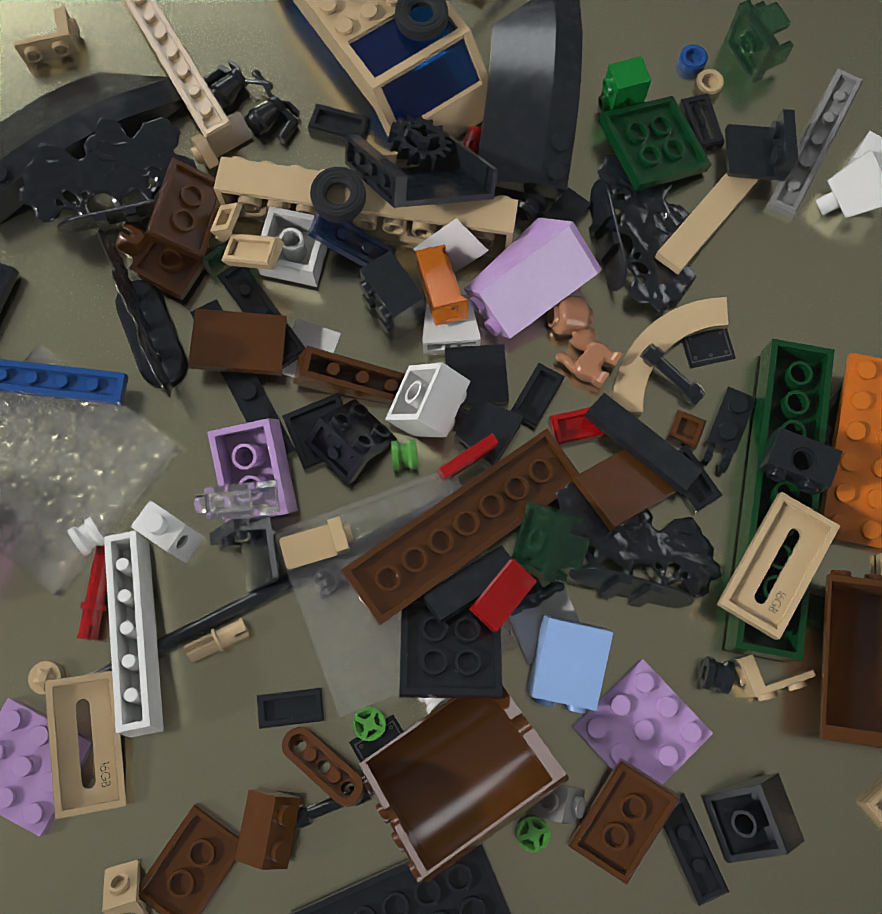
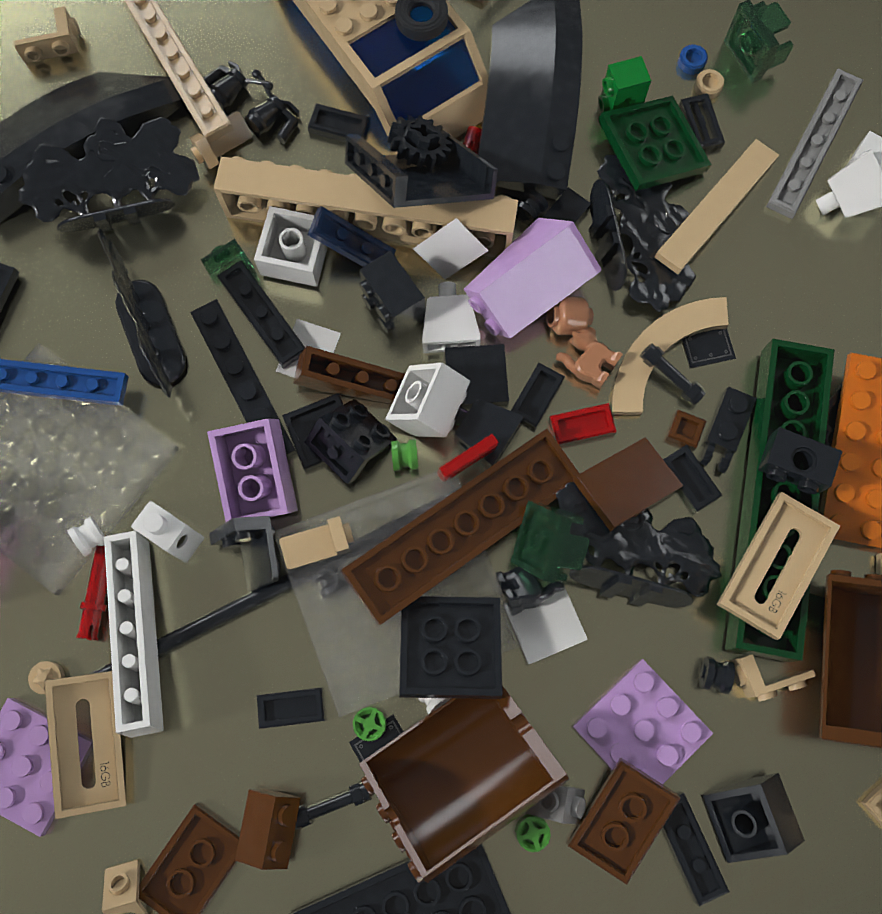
reddish brown plate [116,222,213,301] -> none
reddish brown tile [144,158,221,262] -> none
tan axle [184,618,250,662] -> none
reddish brown tile [188,308,287,376] -> none
clear torso [194,480,280,521] -> none
tan slope [209,202,242,246] -> none
tan tile [222,234,284,270] -> none
reddish brown plate [282,727,366,807] -> none
black tyre [310,166,366,223] -> none
orange window [416,244,468,326] -> none
black tile [421,545,513,624] -> none
red tile [469,559,537,632] -> none
light blue brick [526,614,613,714] -> none
black tile [584,393,703,495] -> none
black bracket [725,109,798,181] -> none

